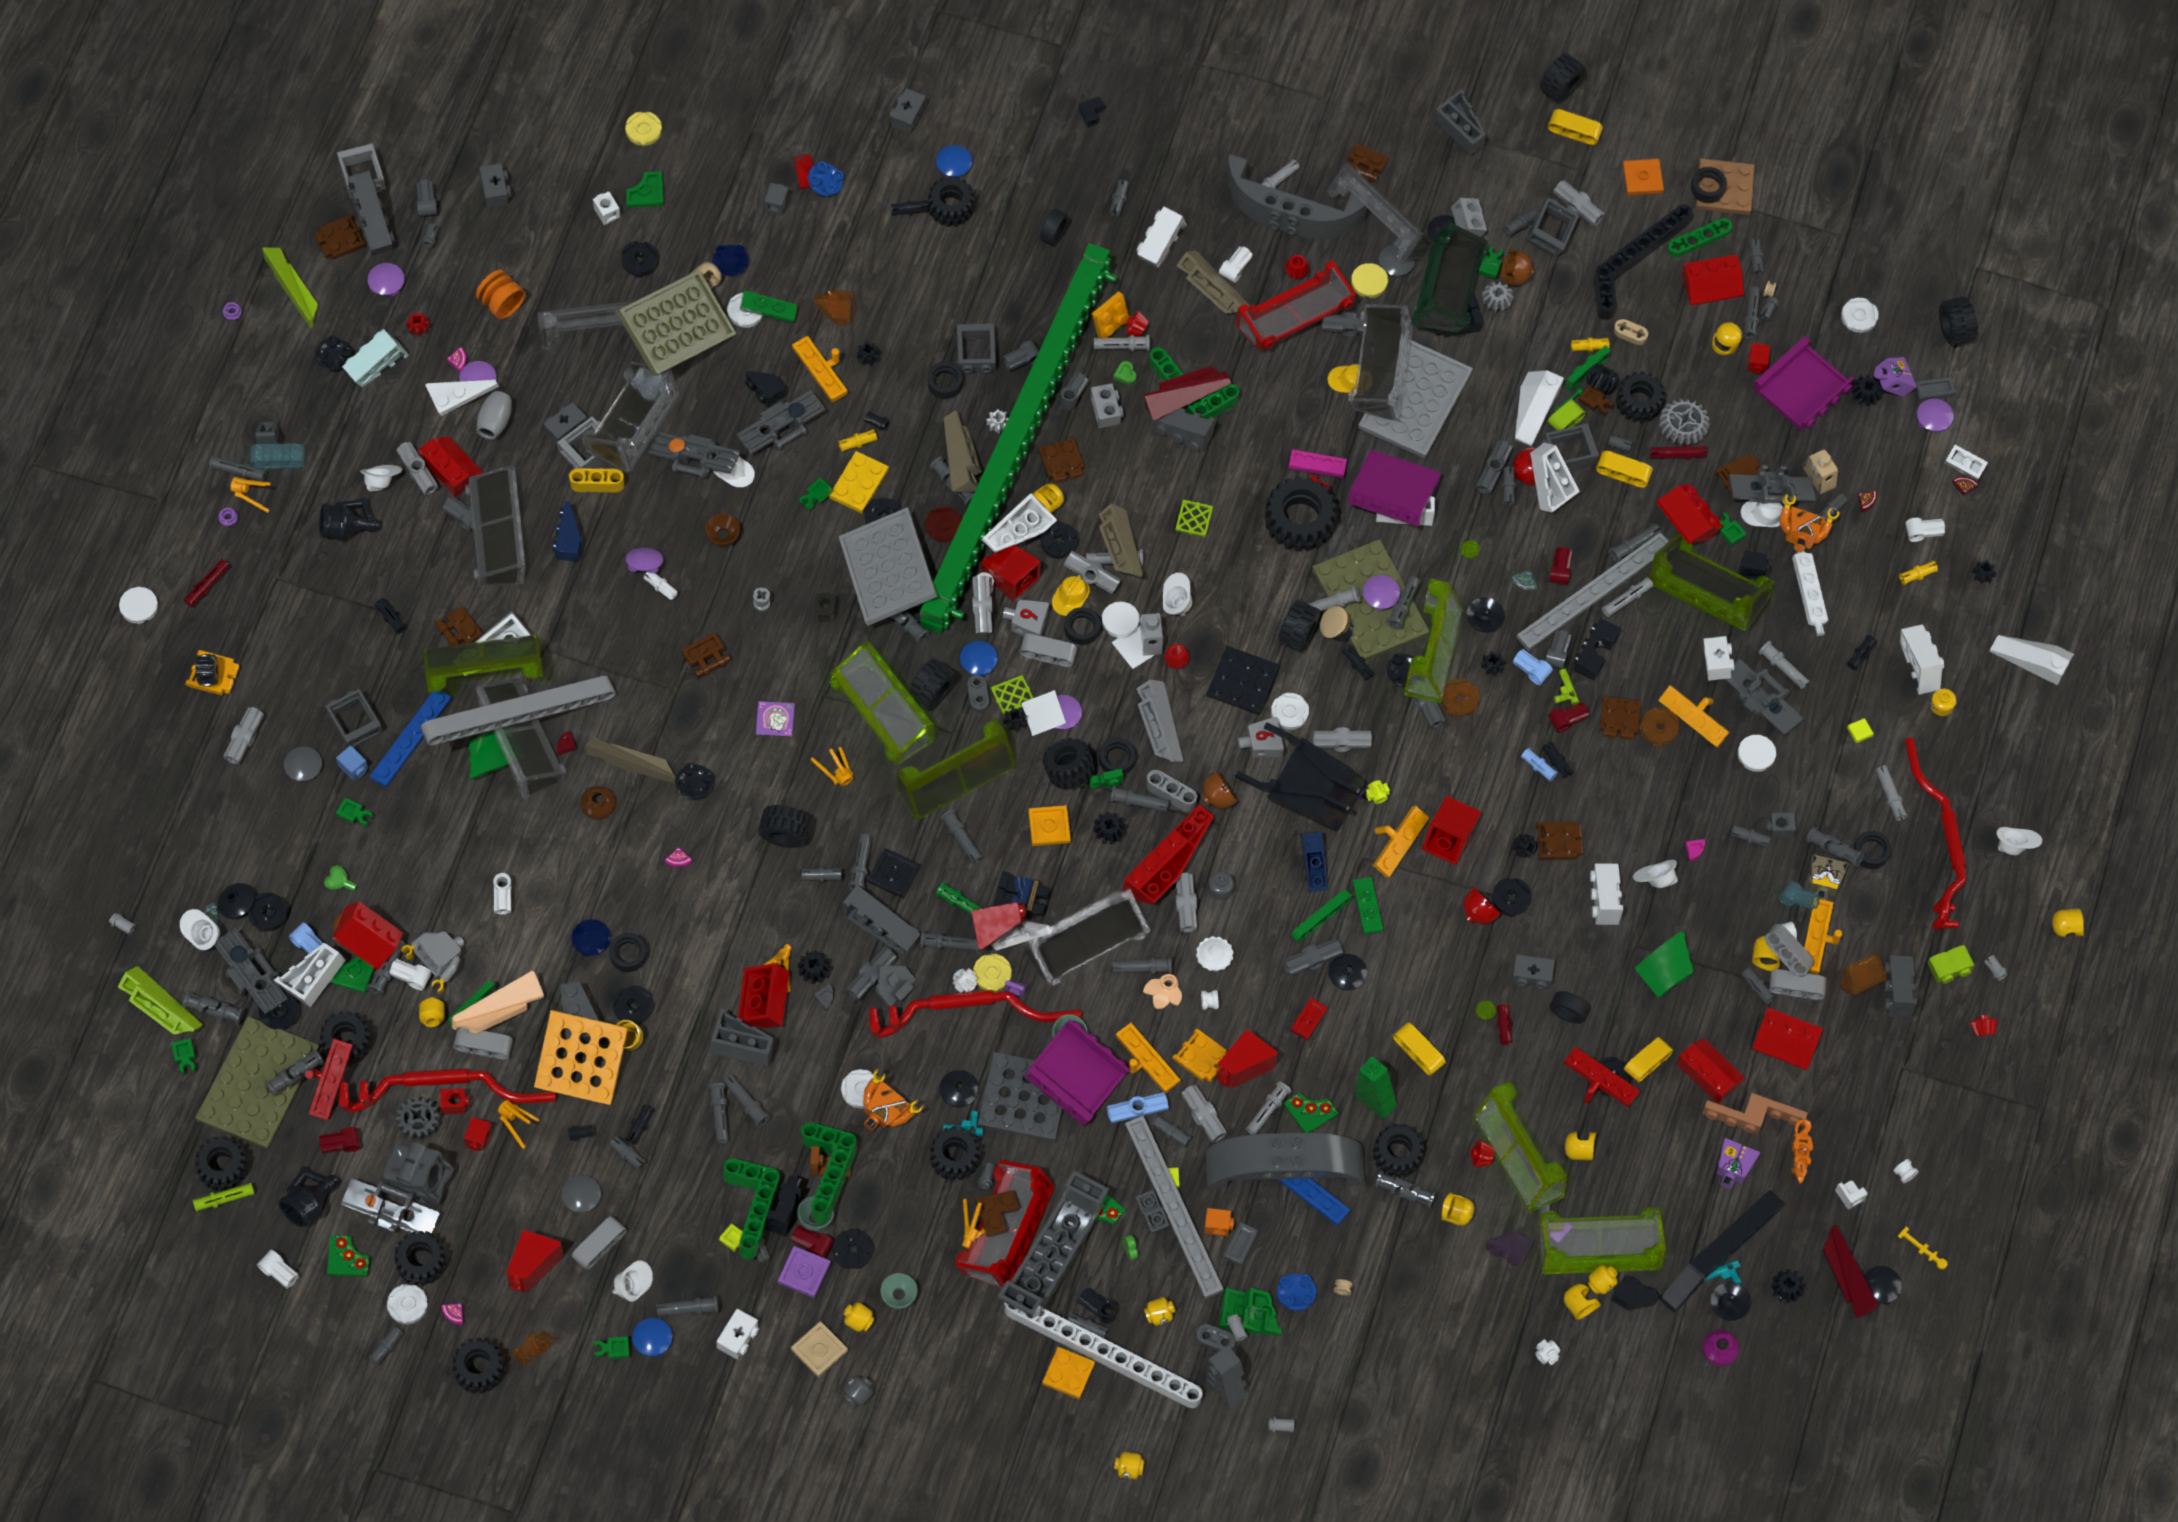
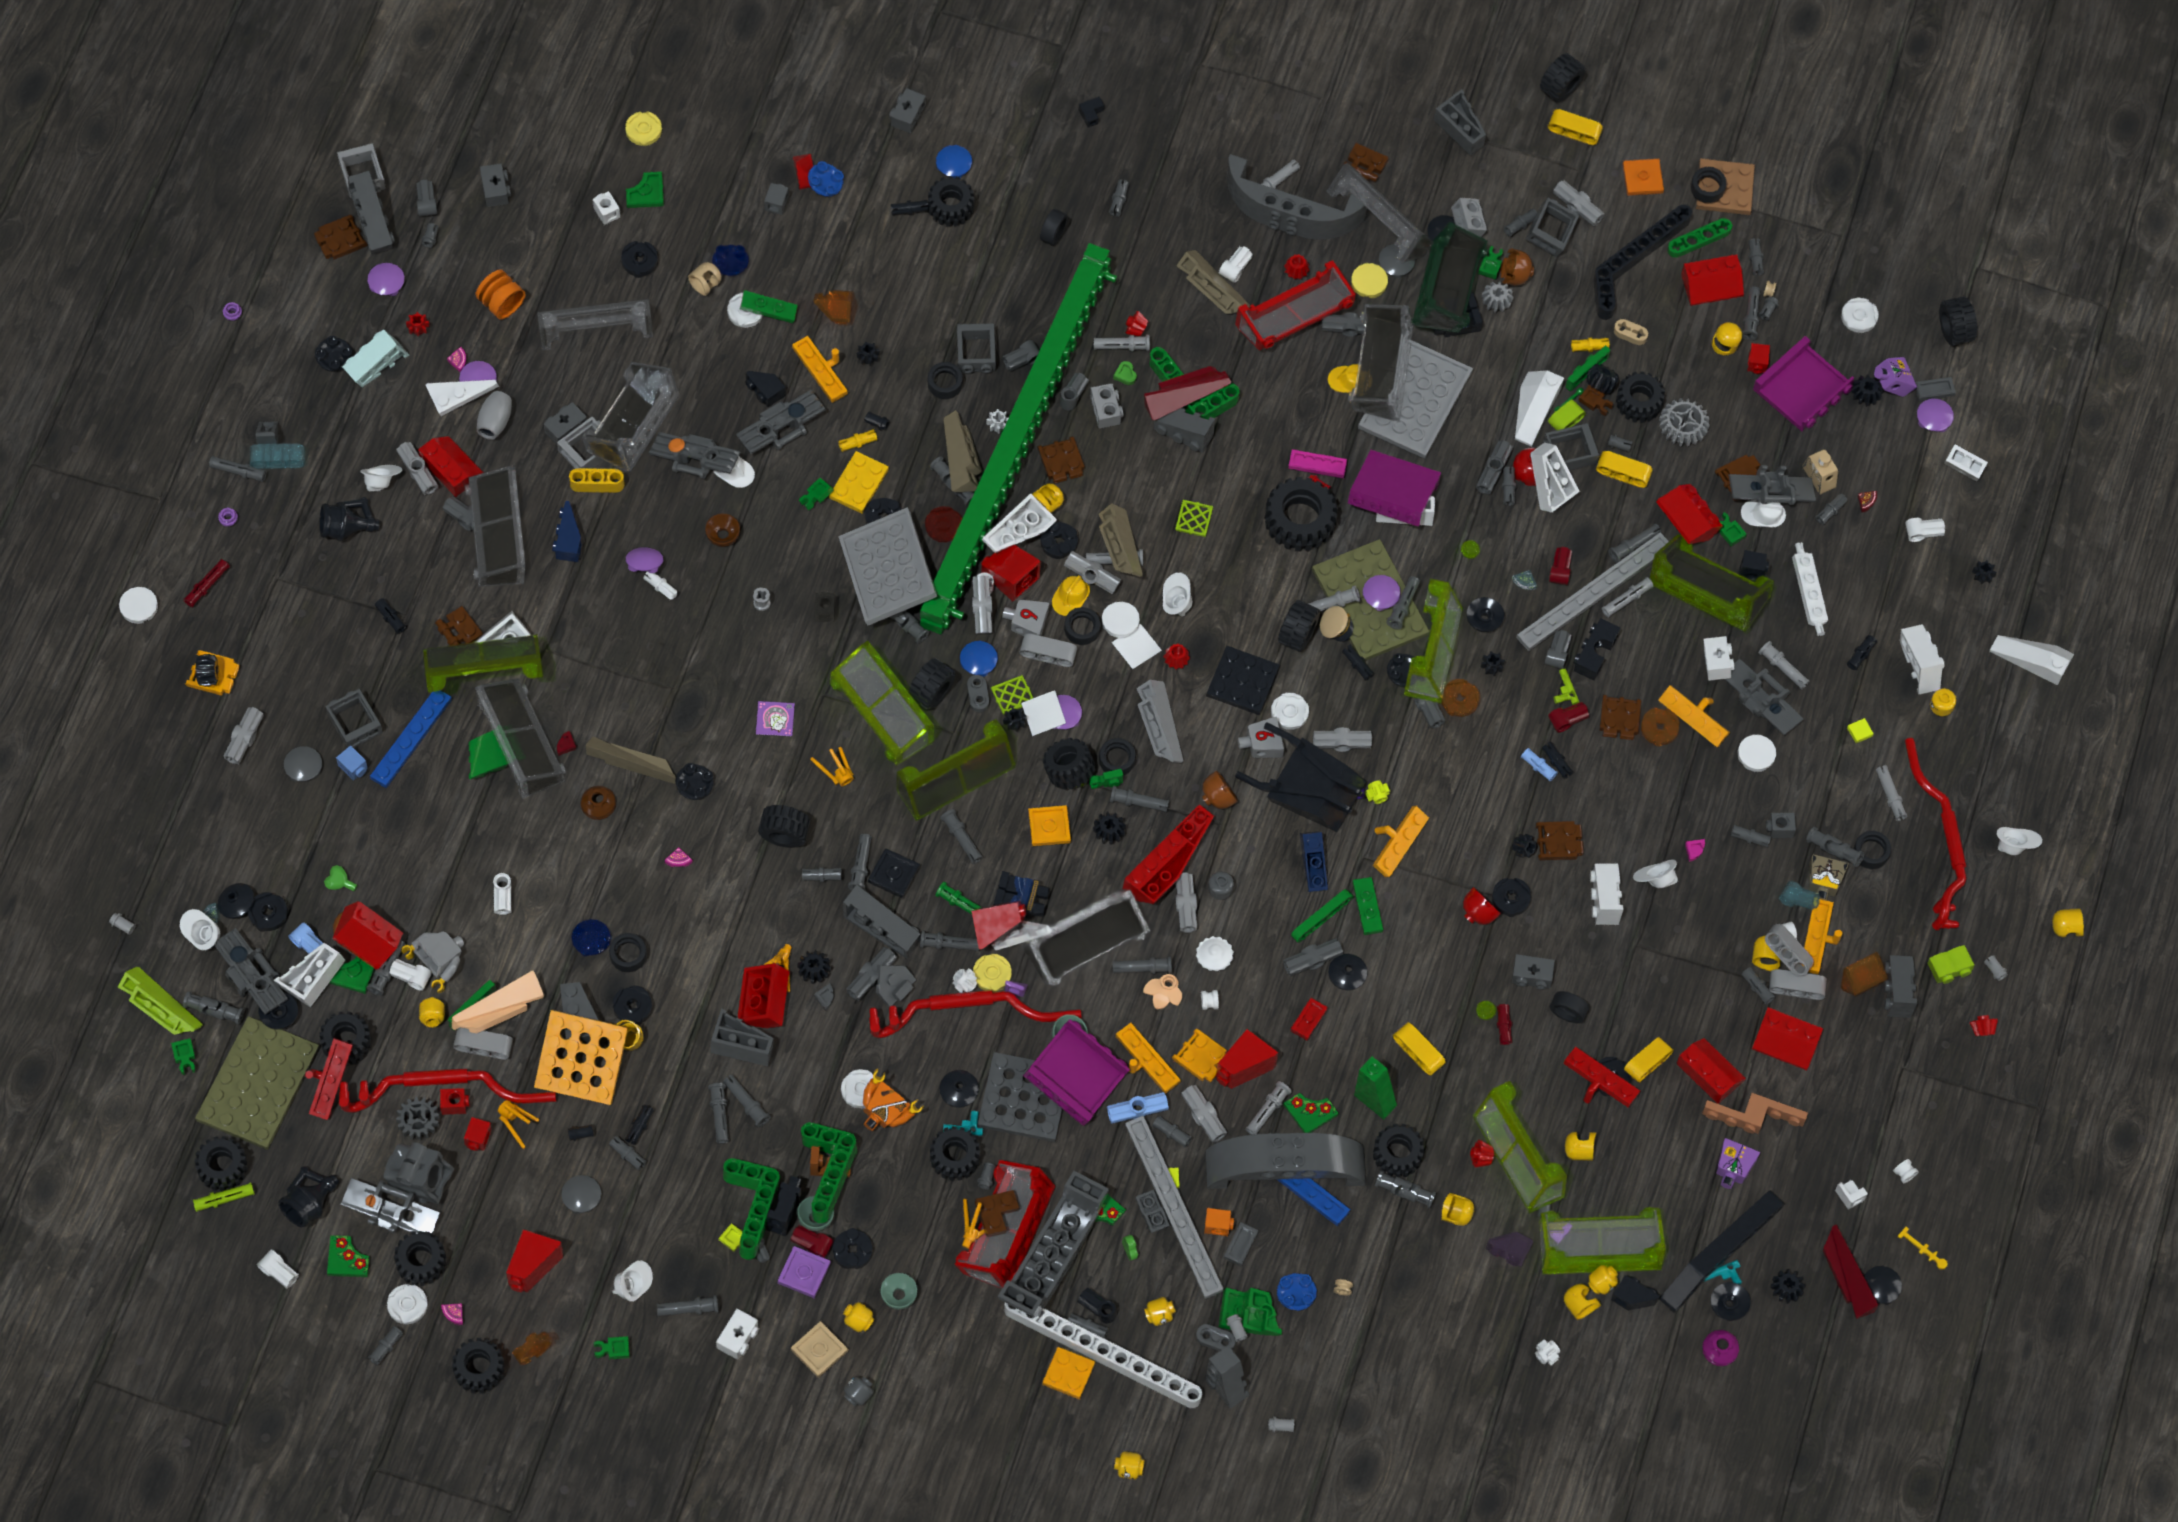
light orange plant [231,477,271,513] -> none
lime wedge [262,247,318,328] -> none
dark grey piece [265,1049,324,1096] -> none
dark red piece [319,1127,360,1154] -> none
green plate [336,797,373,827] -> none
light grey beam [421,676,616,745] -> none
light grey beam [571,1216,627,1270] -> none
olive plate [616,270,736,377] -> none
blue dish [632,1318,672,1357] -> none
reddish brown plate [682,632,731,678] -> none
light orange plate [1092,291,1129,338] -> none
white wedge [1137,206,1187,268] -> none
light grey torso [1139,613,1163,656] -> none
light grey beam [1146,770,1197,812] -> none
red slope [1421,796,1482,865] -> none
light blue piece [1513,649,1553,685] -> none
green slope [1635,931,1694,998] -> none
dark red pin [1650,445,1707,459] -> none
orange torso [1779,494,1839,551] -> none
orange animal [1791,1119,1813,1184] -> none
yellow pin [1899,561,1938,585] -> none
dark red tile [1952,477,1979,496] -> none

